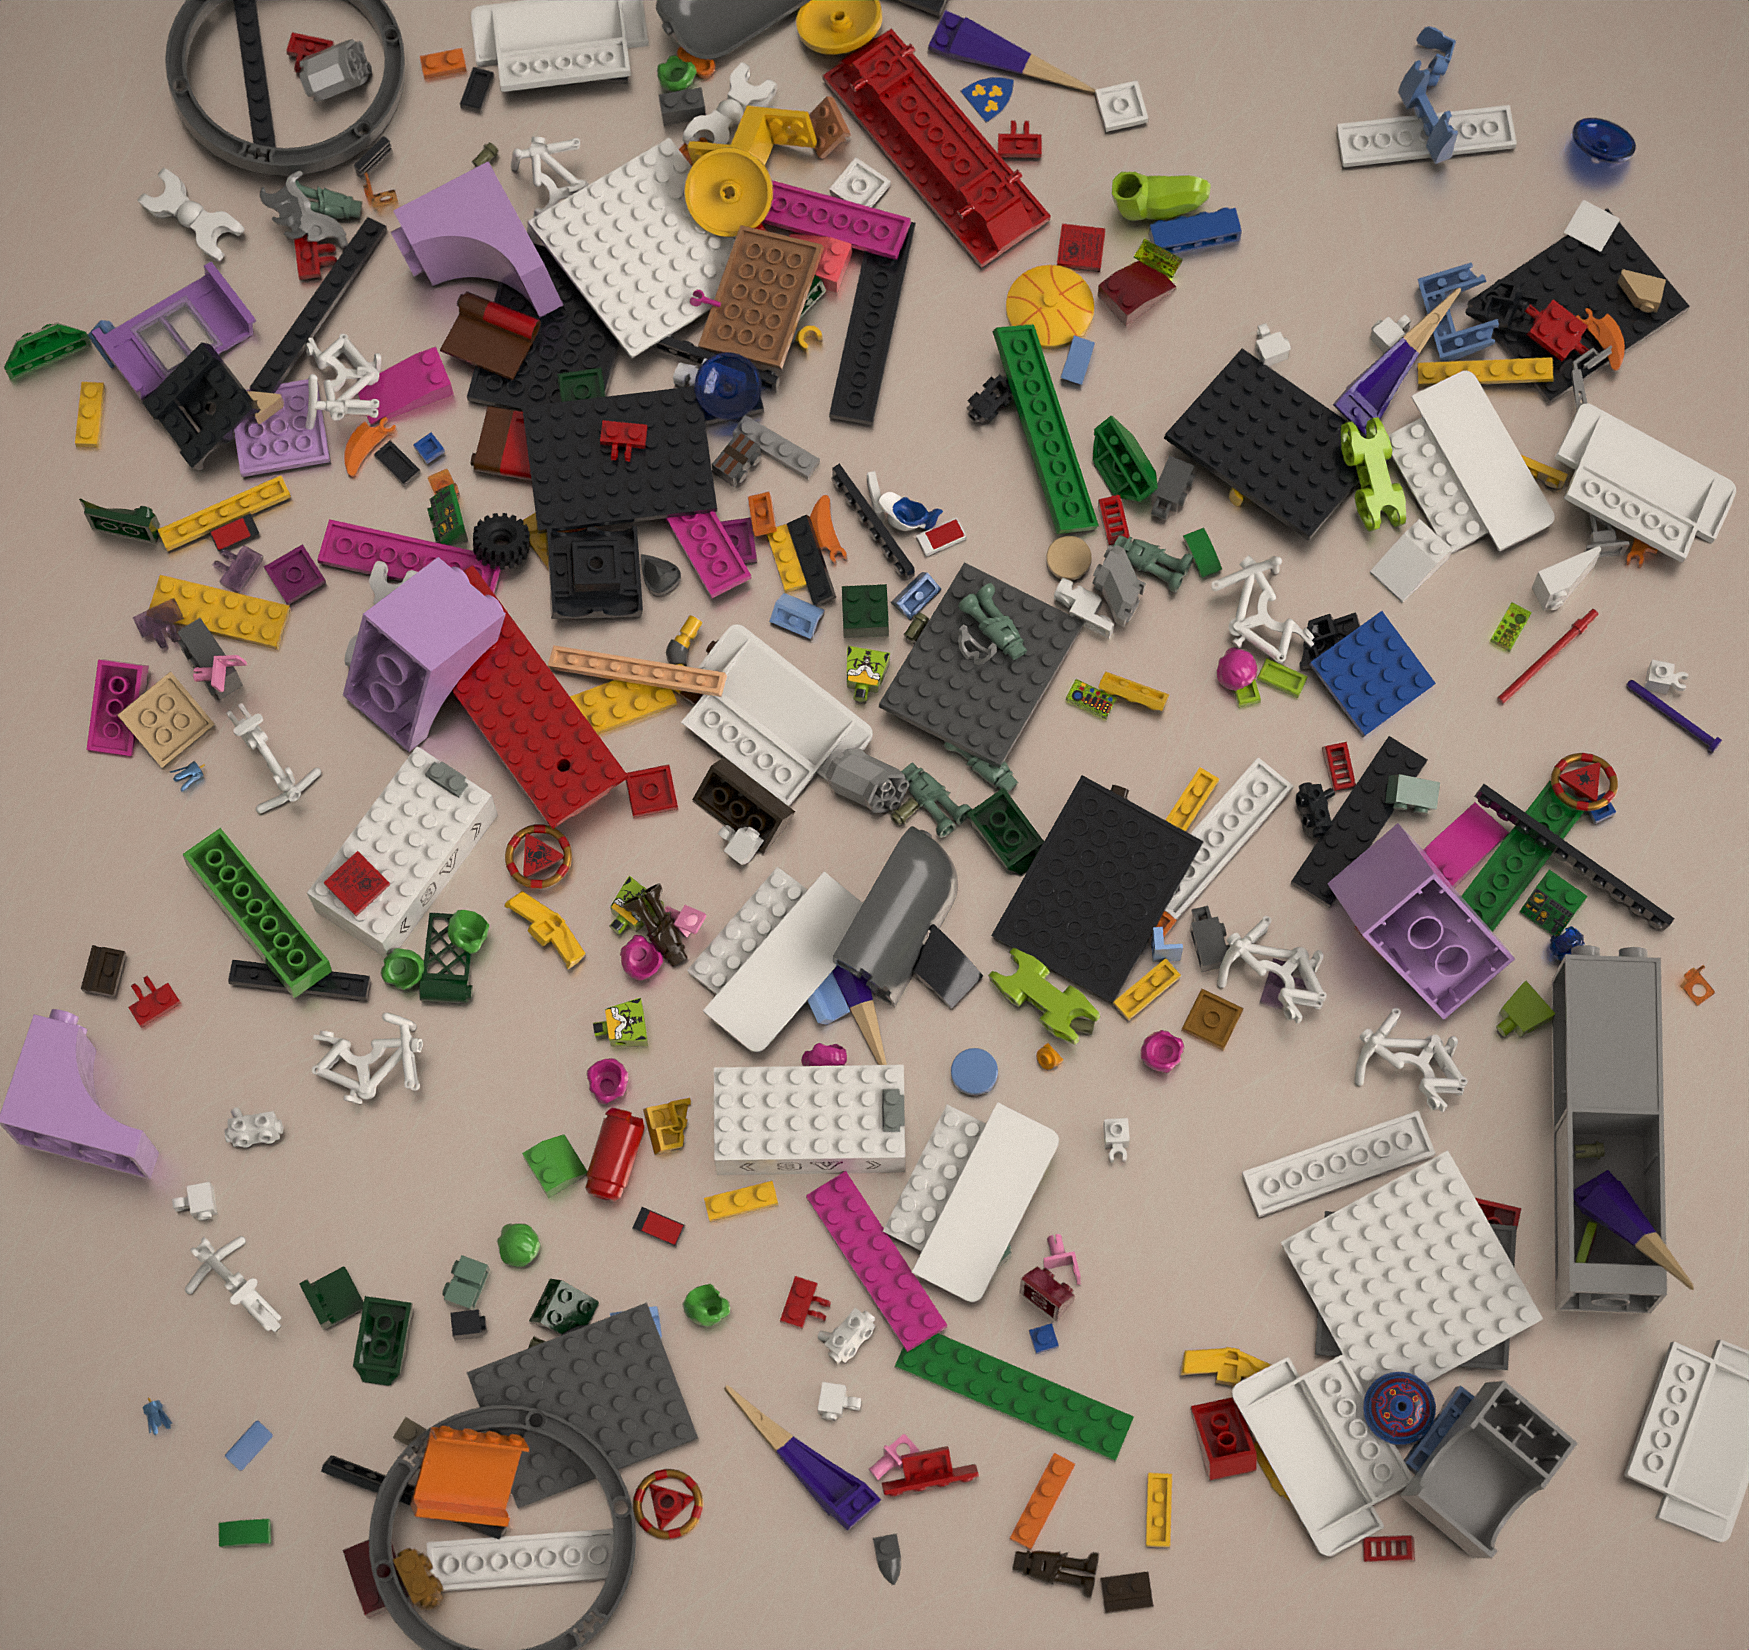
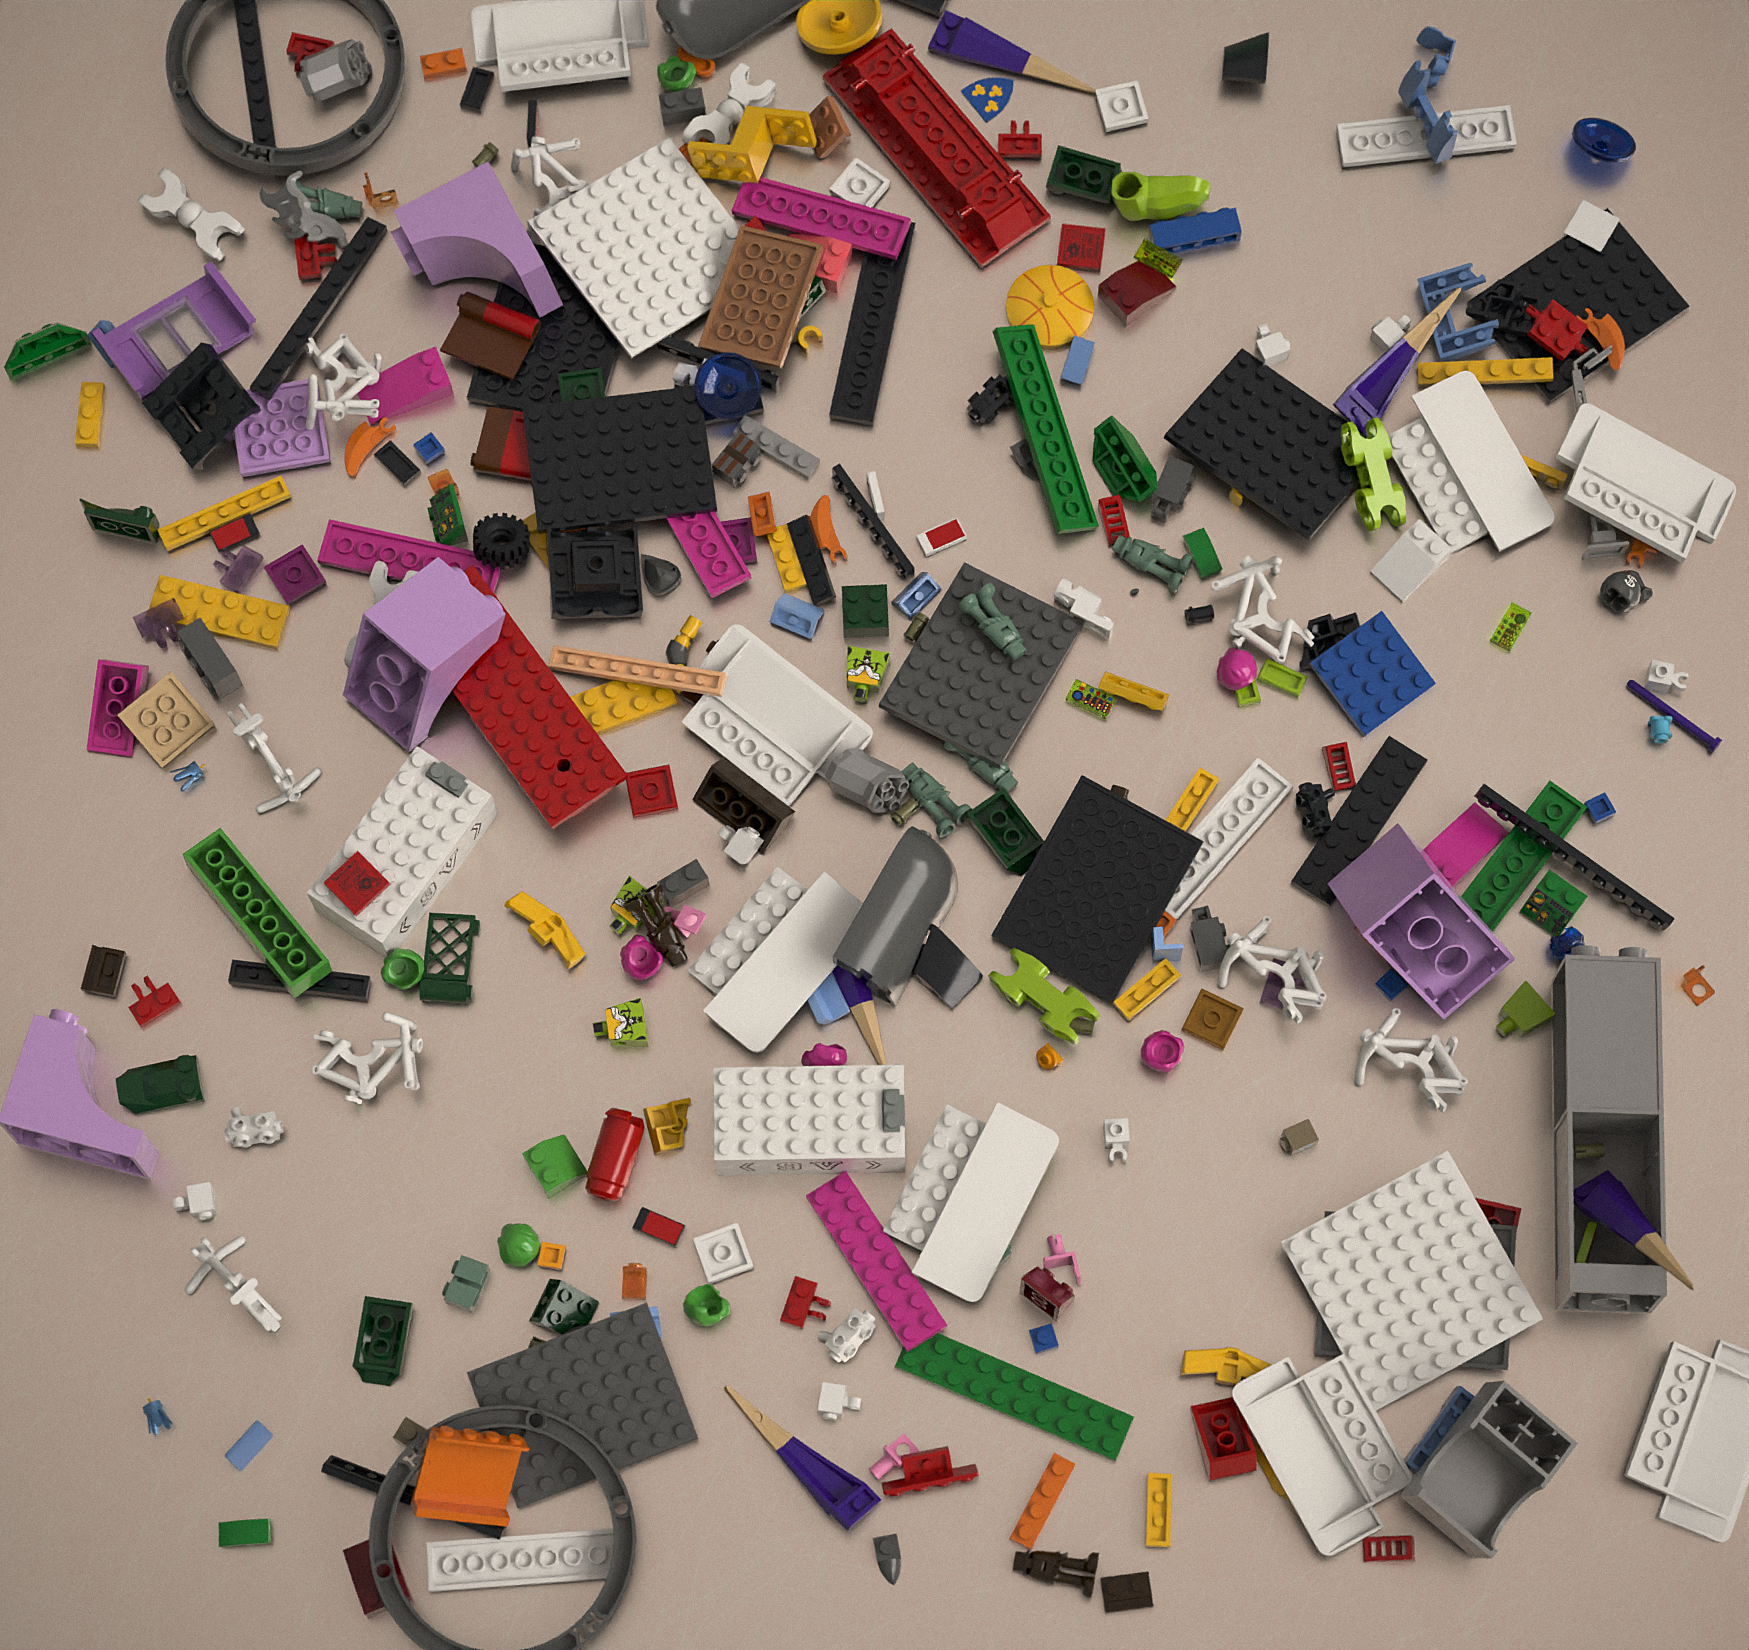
bright pink bracket [193,655,247,692] -> none
tan slope [247,391,284,425] -> none
dark green bracket [299,1266,364,1330] -> none
black tile [354,136,392,179] -> none
pearl gold brick [393,1548,444,1610] -> none
bright green hair [448,910,489,954] -> none
black brick [450,1309,487,1340] -> none
piece [505,824,572,889] -> none
dark pink hair [586,1058,628,1105] -> none
red hinge [600,420,648,462] -> none
red piece [633,1469,703,1539] -> none
yellow dish [685,147,773,237] -> none
dark pink hand [690,289,721,308] -> none
yellow plate [704,1181,778,1222] -> none
blue hair [878,492,943,531] -> none
medium blue tile [951,1048,998,1095] -> none
light grey helmet [958,625,997,665] -> none
tan tile [1046,536,1092,581] -> none
light grey brick [1092,545,1146,627] -> none
white plate [1242,1111,1436,1218] -> none
dish [1363,1372,1436,1445] -> none
piece [1385,774,1440,814] -> none
red bar [1497,609,1599,704] -> none
white slope [1532,546,1601,611] -> none
red piece [1551,753,1618,811] -> none
tan slope [1618,269,1666,312] -> none
none -> dark green slope [116,1055,205,1115]
none -> black tile [526,100,539,148]
none -> light orange plate [537,1242,566,1270]
none -> clear orange bracket [622,1263,648,1300]
none -> dark grey brick [657,859,710,908]
none -> white plate [693,1223,754,1284]
none -> dark grey plate [1010,438,1040,480]
none -> dark green slope [1046,145,1122,204]
none -> black pin [1184,604,1214,624]
none -> black slope [1222,33,1269,84]
none -> dark tan brick [1280,1119,1319,1156]
none -> blue tile [1374,969,1408,1002]
none -> dark grey piece [1600,570,1653,613]
none -> medium azure brick [1648,716,1672,743]

